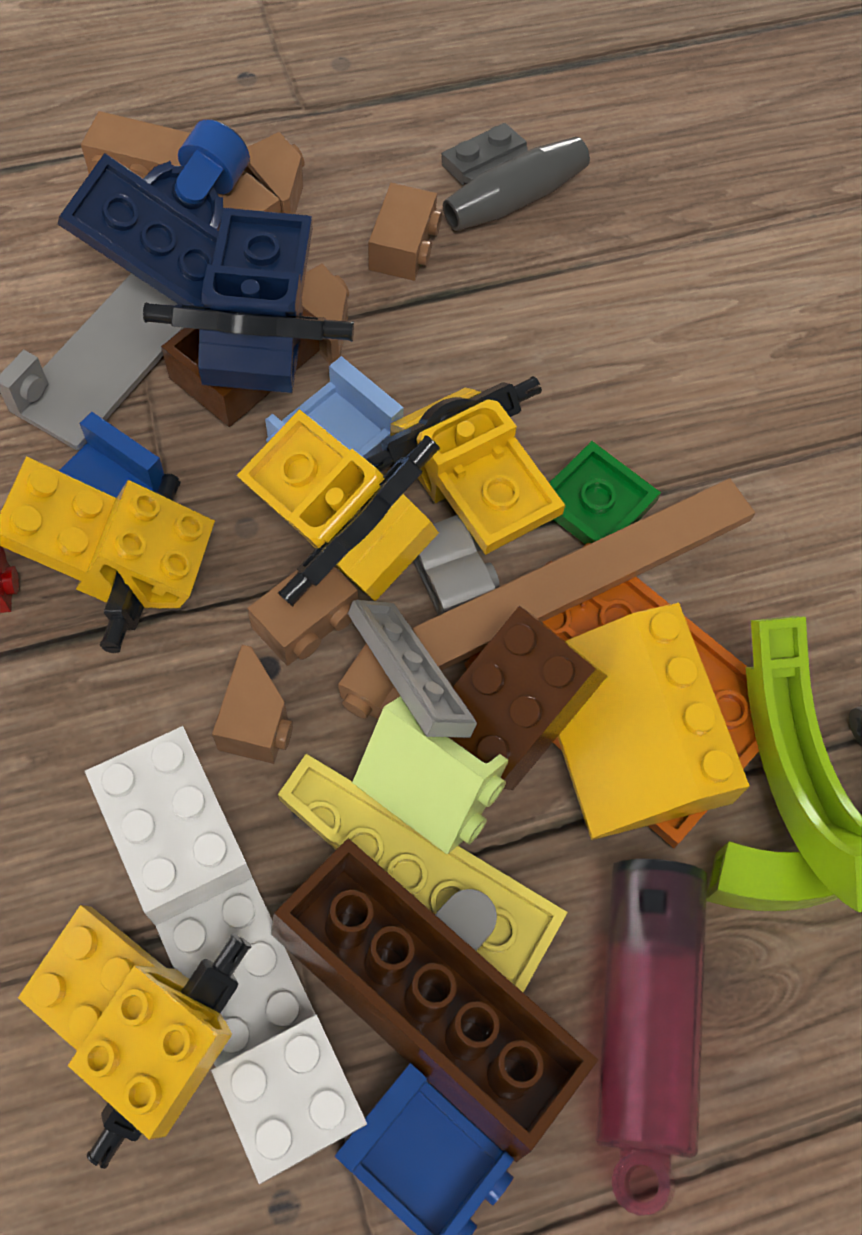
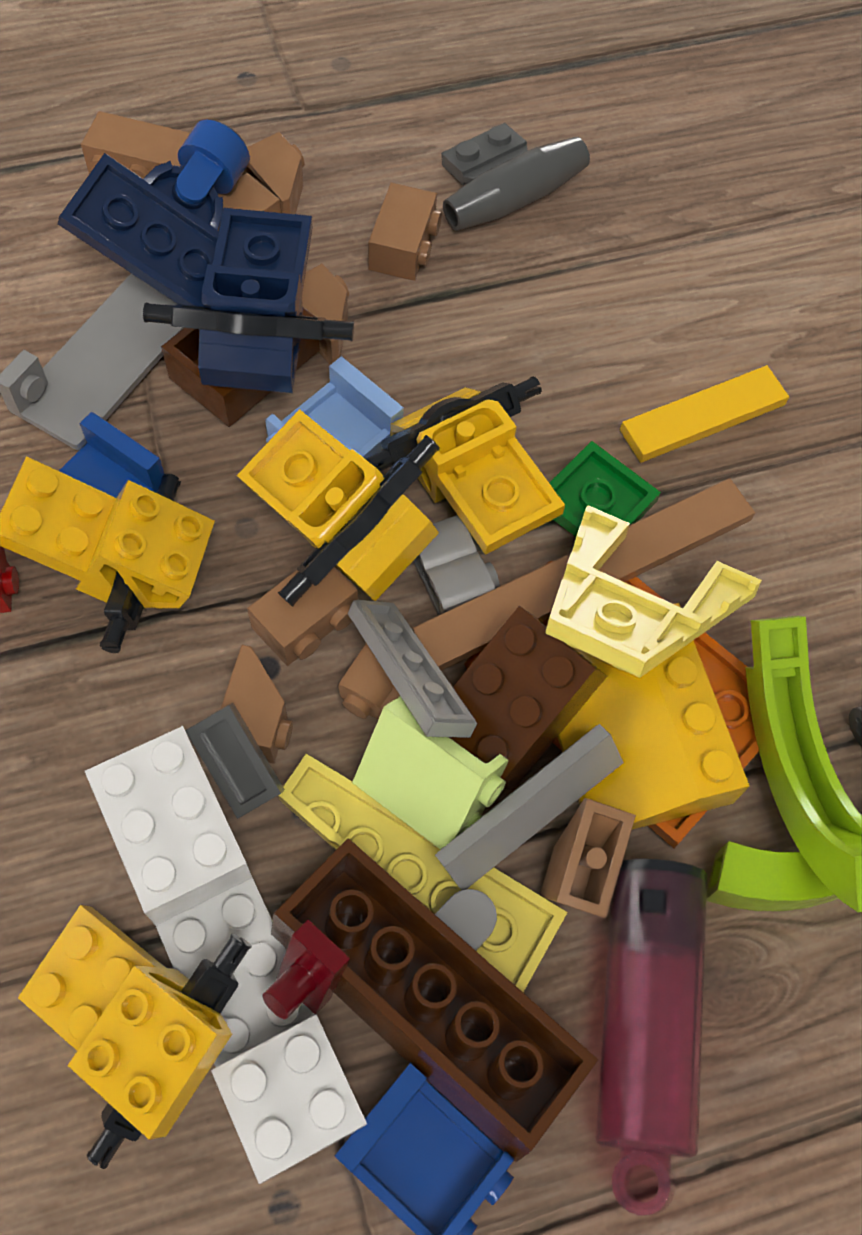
none -> dark grey tile [185,703,285,819]
none -> dark red tile [262,920,350,1020]
none -> light grey tile [435,724,624,890]
none -> medium nougat slope [540,798,636,918]
none -> light yellow wing [545,506,762,678]
none -> yellow tile [620,365,789,463]

